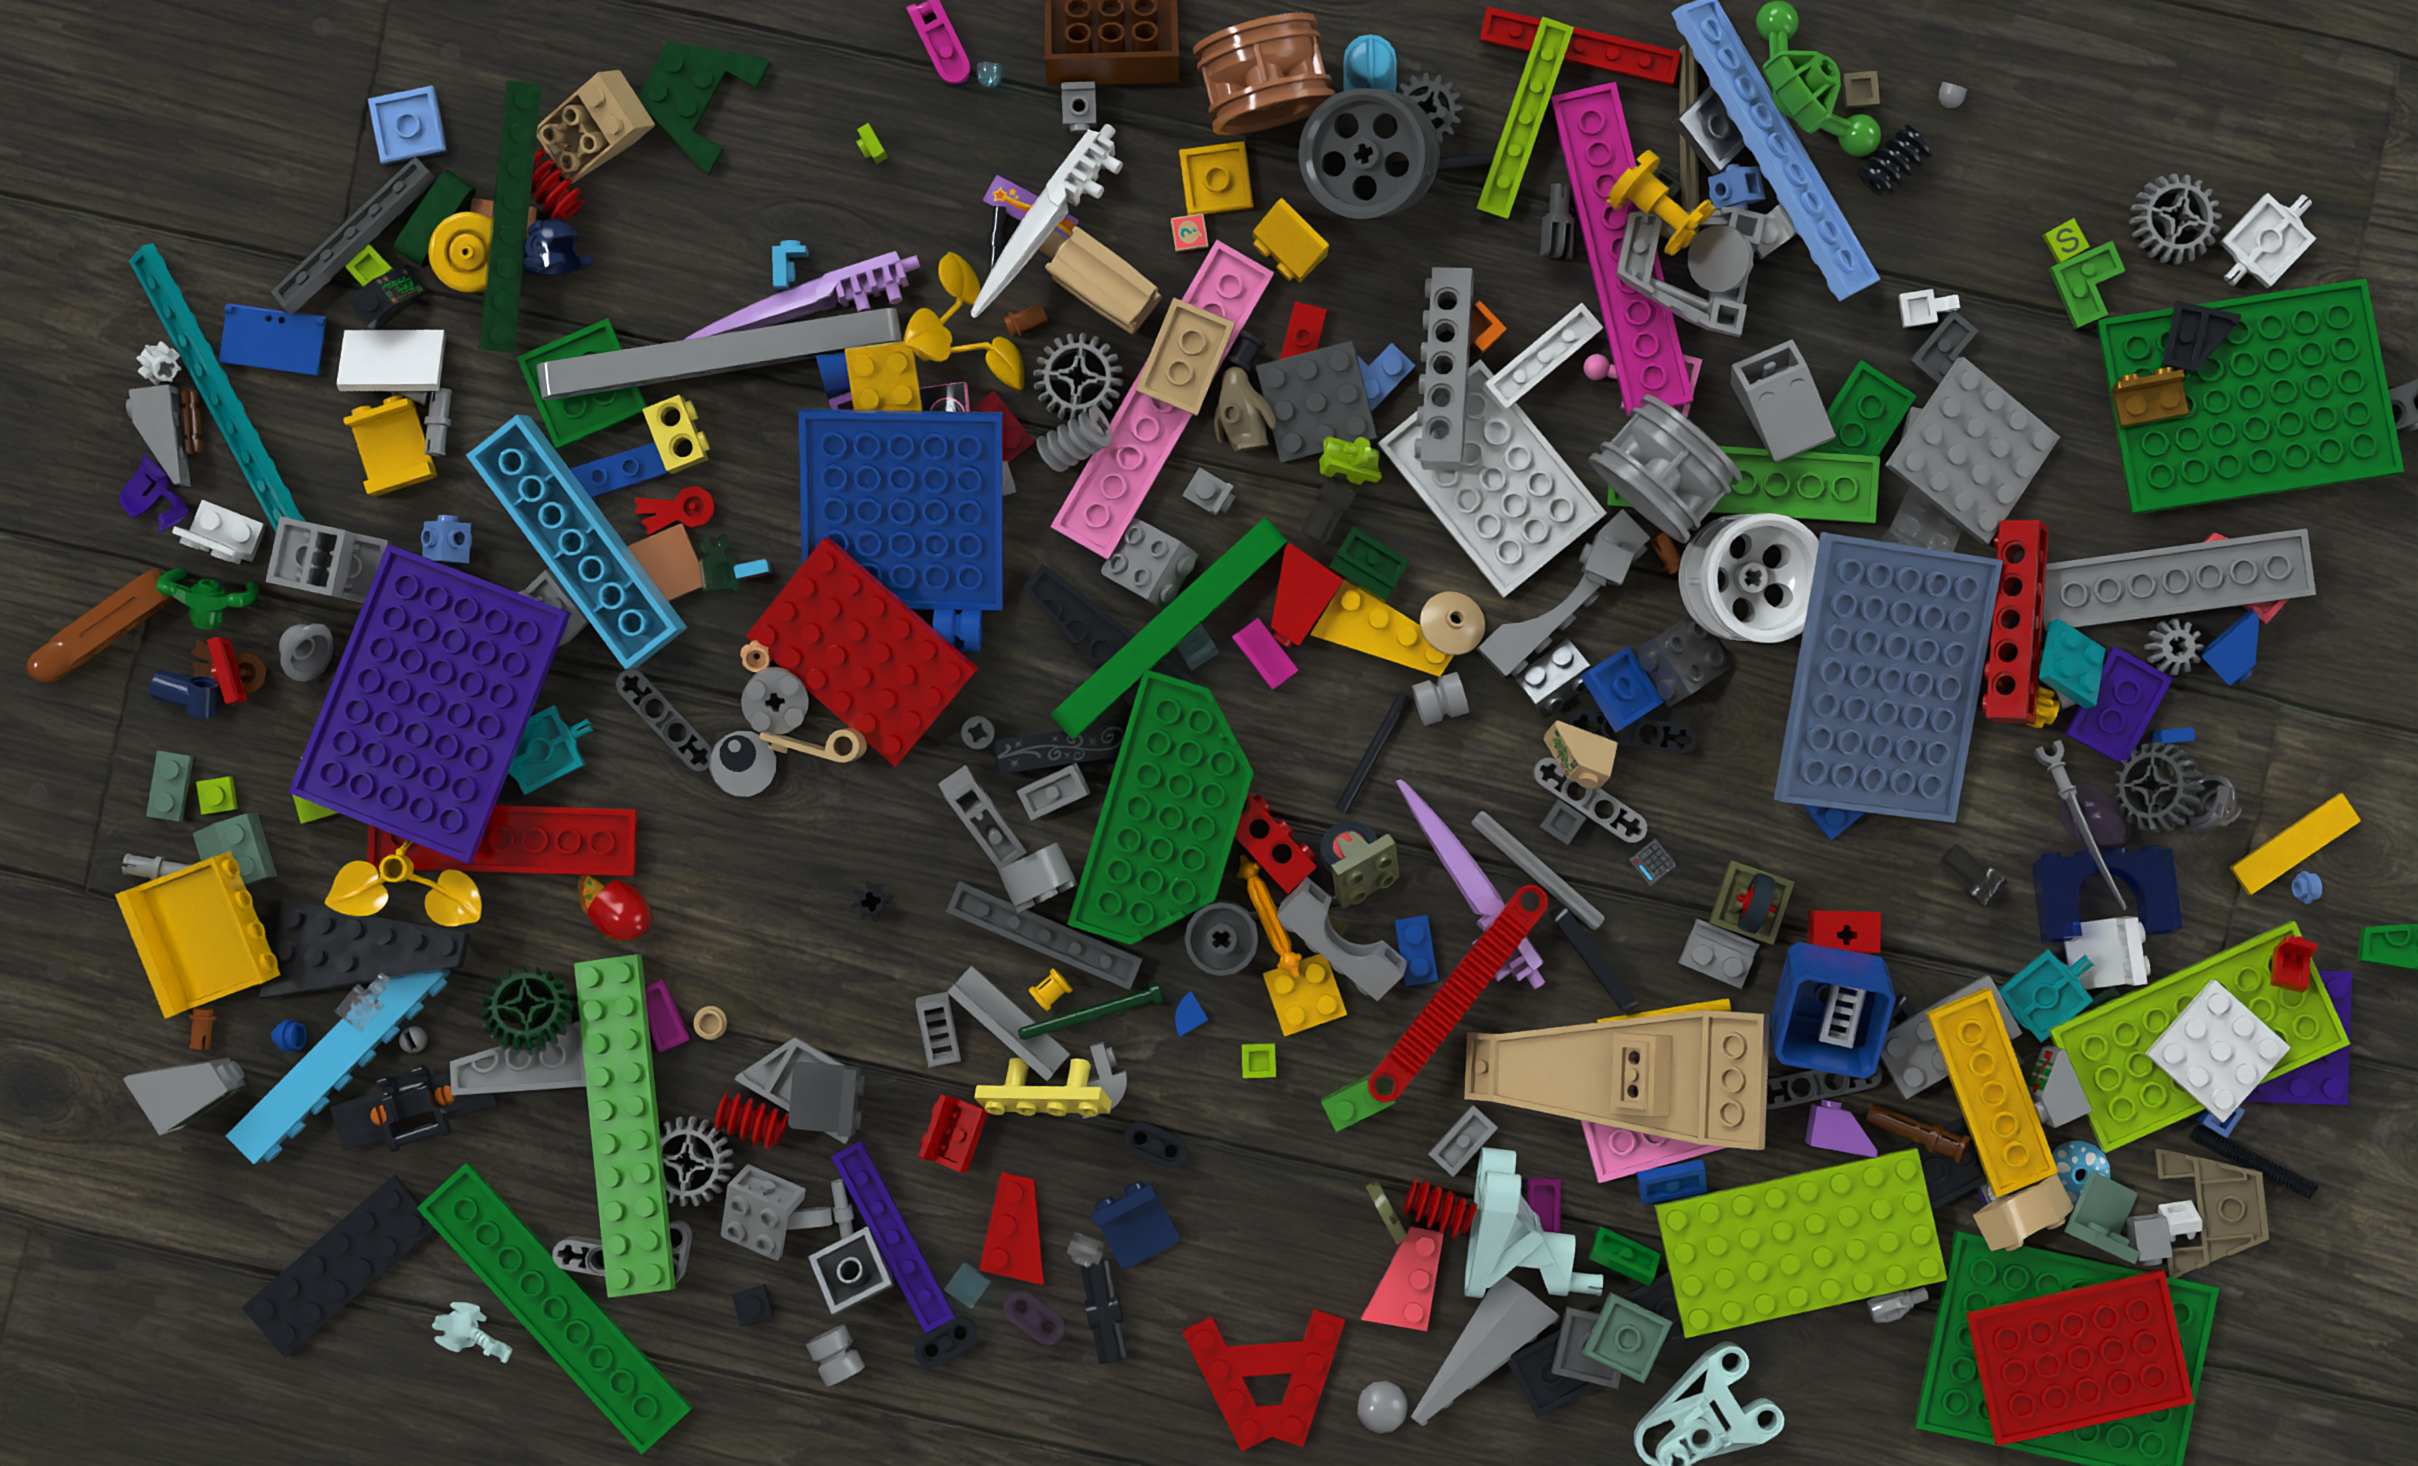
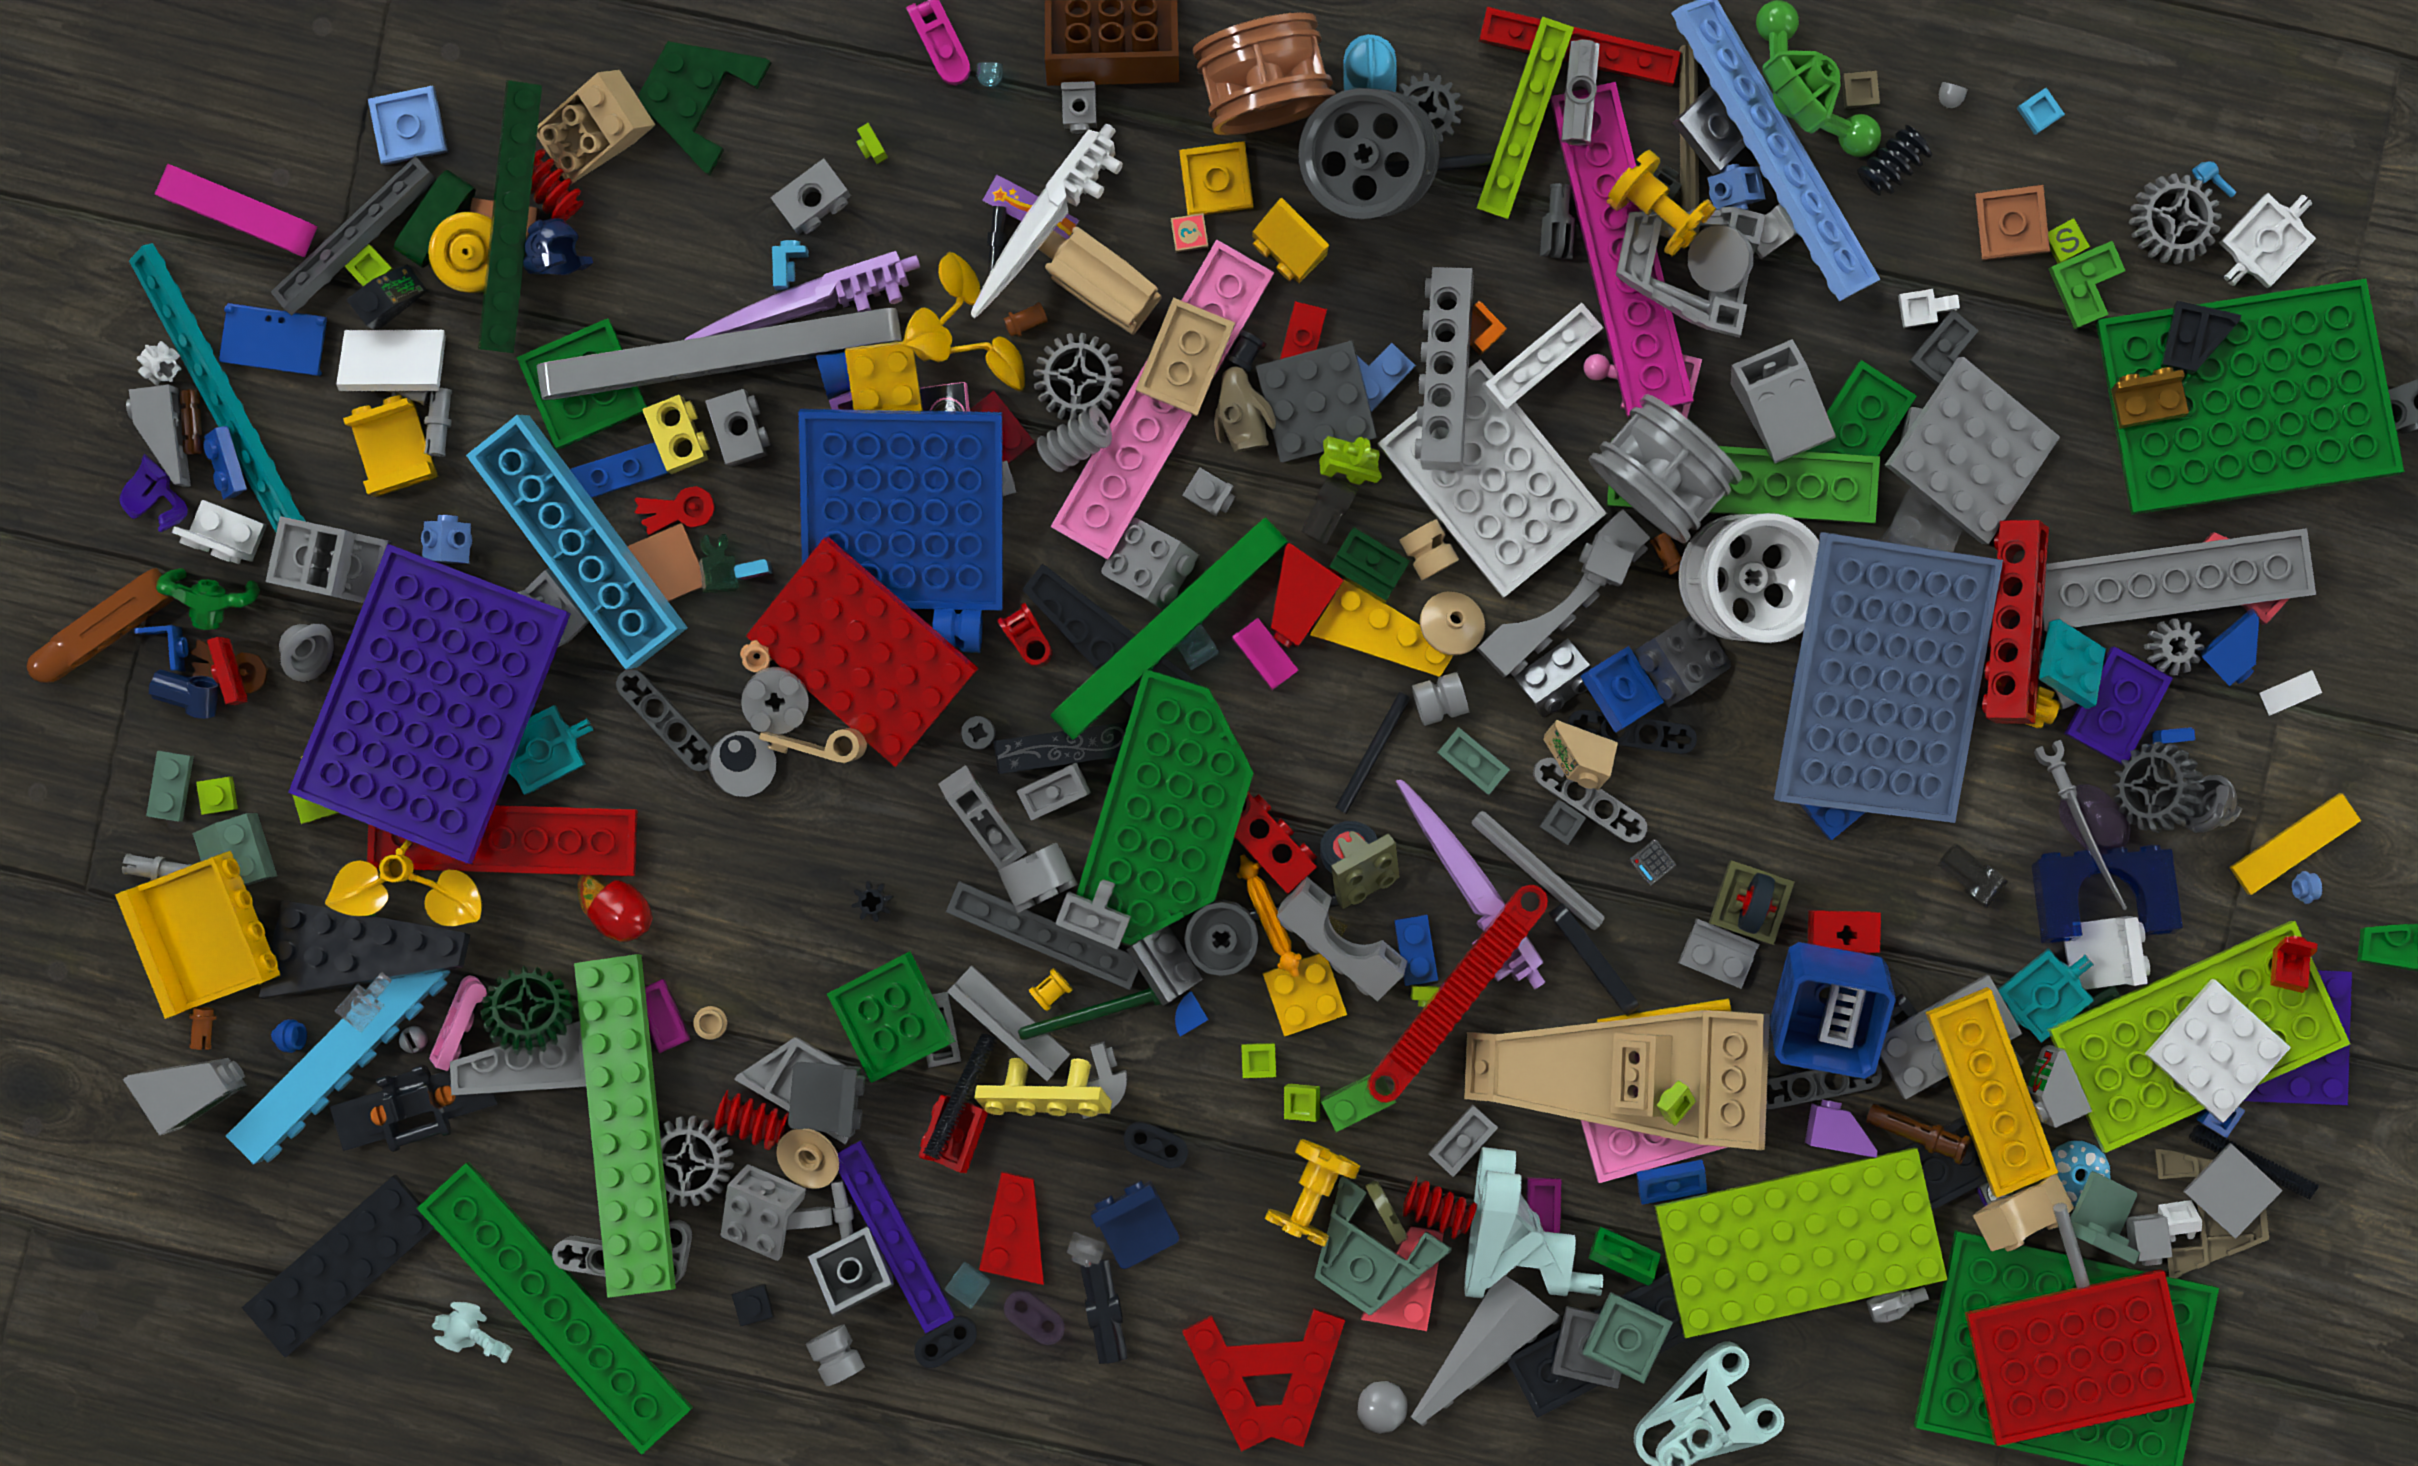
none -> blue bracket [135,625,188,672]
none -> dark pink beam [155,164,318,257]
none -> blue plate [204,426,247,500]
none -> bright pink plate [429,975,487,1071]
none -> light grey brick [706,389,770,467]
none -> light grey brick [770,158,851,235]
none -> tan dish [777,1129,839,1189]
none -> green plate [827,951,955,1083]
none -> black axle [923,1033,998,1160]
none -> red piece [997,602,1053,667]
none -> light grey plate [1055,879,1131,949]
none -> flat silver plate [1127,925,1203,1006]
none -> yellow piece [1265,1139,1360,1247]
none -> lime plate [1284,1084,1320,1122]
none -> sand green wing [1314,1176,1452,1315]
none -> tan wheel [1399,519,1459,581]
none -> lime plate [1410,985,1440,1007]
none -> sand green plate [1437,727,1510,795]
none -> light grey piece [1561,40,1600,146]
none -> lime plate [1657,1080,1696,1126]
none -> nougat tile [1975,185,2050,261]
none -> medium azure tile [2017,87,2065,135]
none -> light grey bar [2053,1203,2090,1288]
none -> light grey tile [2183,1143,2283,1239]
none -> dark azure hand [2192,161,2236,198]
none -> white sticker [2259,670,2322,716]

